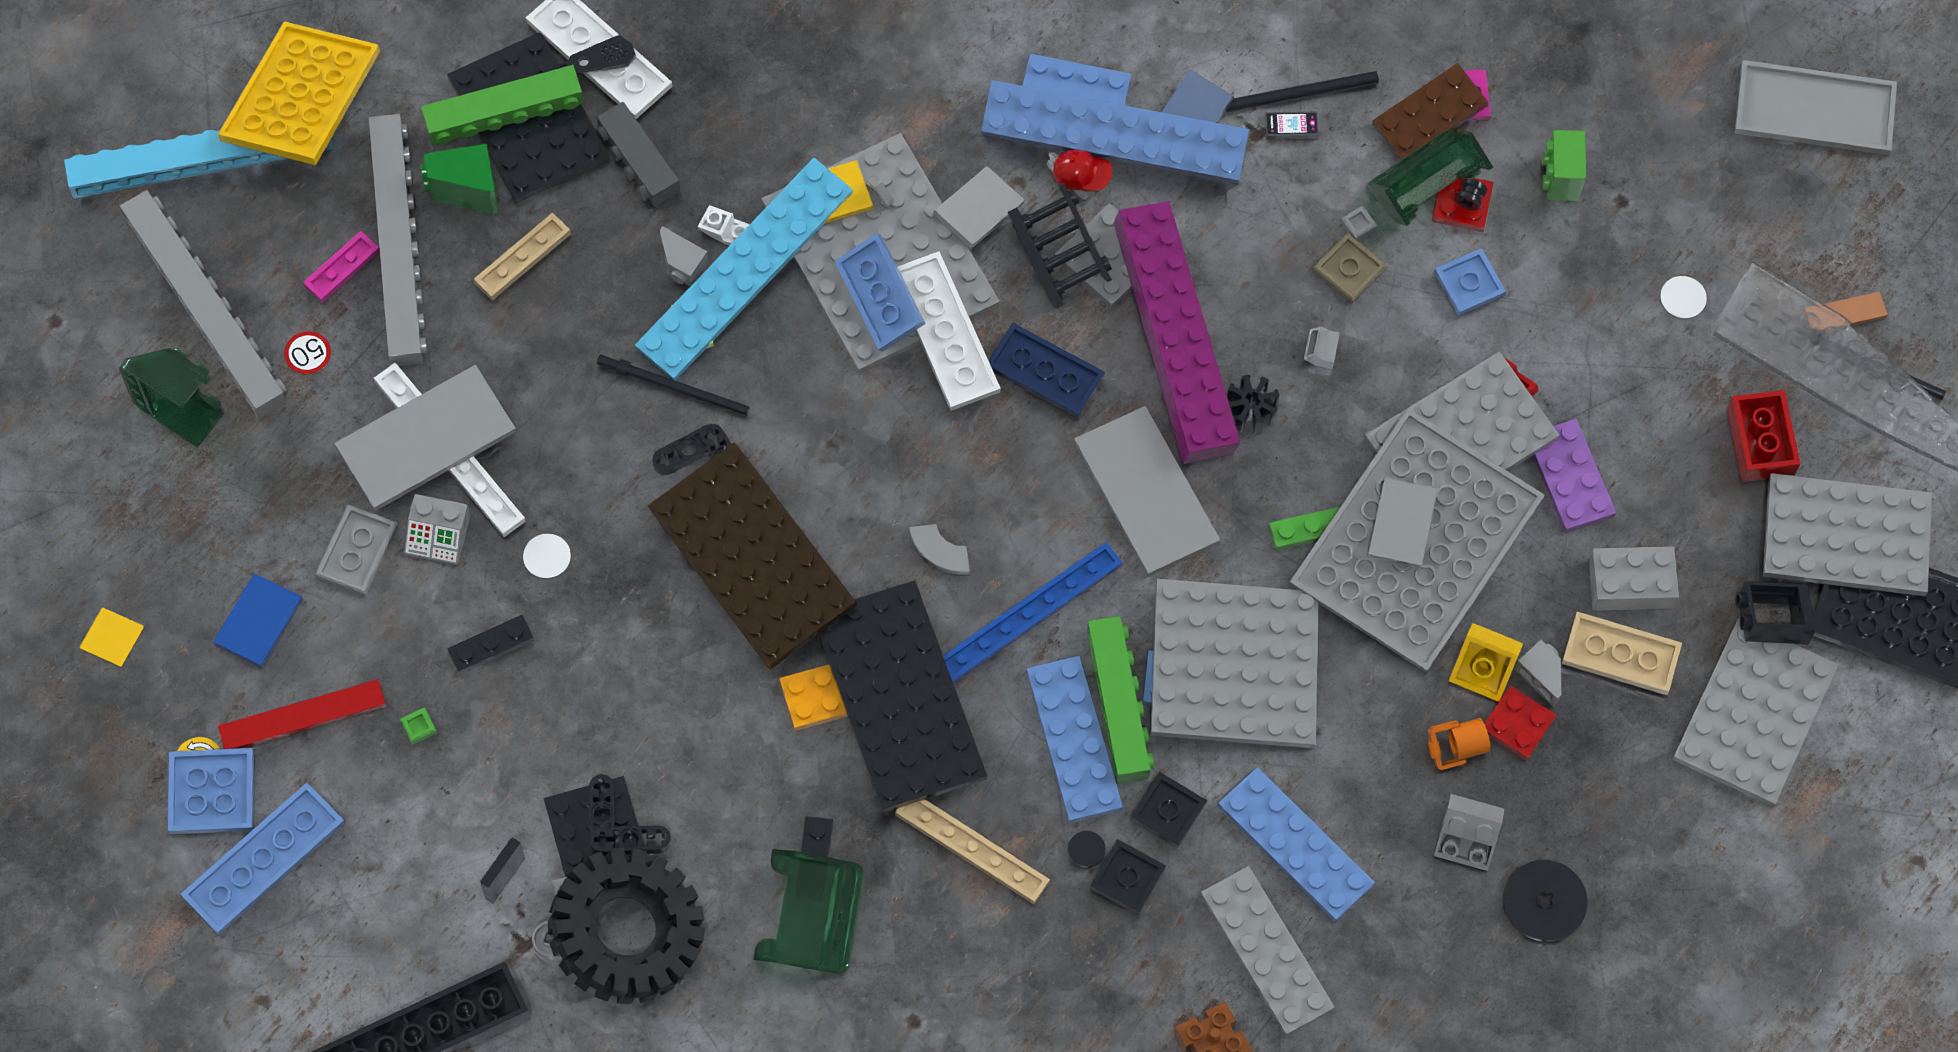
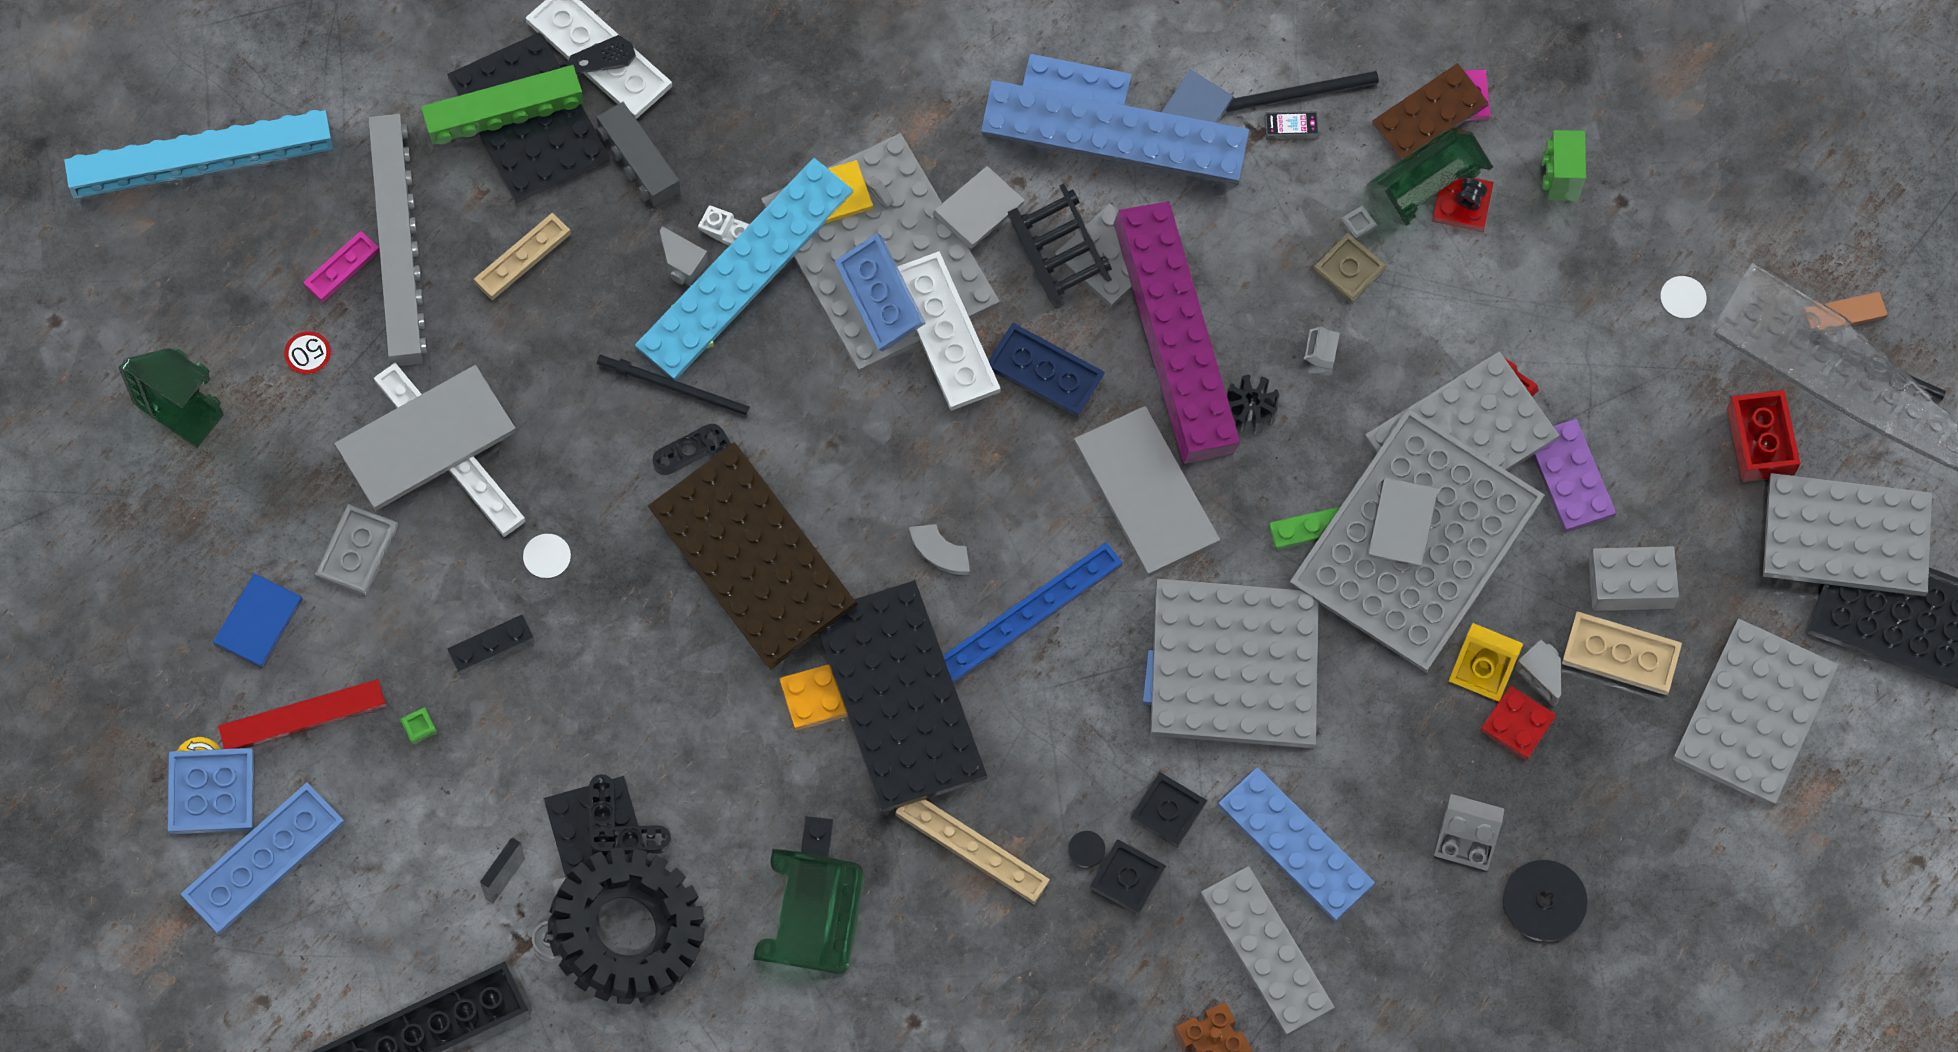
yellow sticker [80,608,144,667] -> none
light grey brick [120,190,287,419] -> none
yellow plate [218,21,380,165] -> none
light grey slope [404,494,471,566] -> none
green slope [420,144,499,214] -> none
medium blue plate [1026,656,1123,824] -> none
red hair [1047,149,1112,200] -> none
bright green brick [1087,616,1154,784] -> none
orange piece [1428,718,1490,770] -> none
medium blue plate [1434,248,1506,316] -> none
light grey tile [1734,60,1897,155] -> none
black window [1735,581,1817,644] -> none

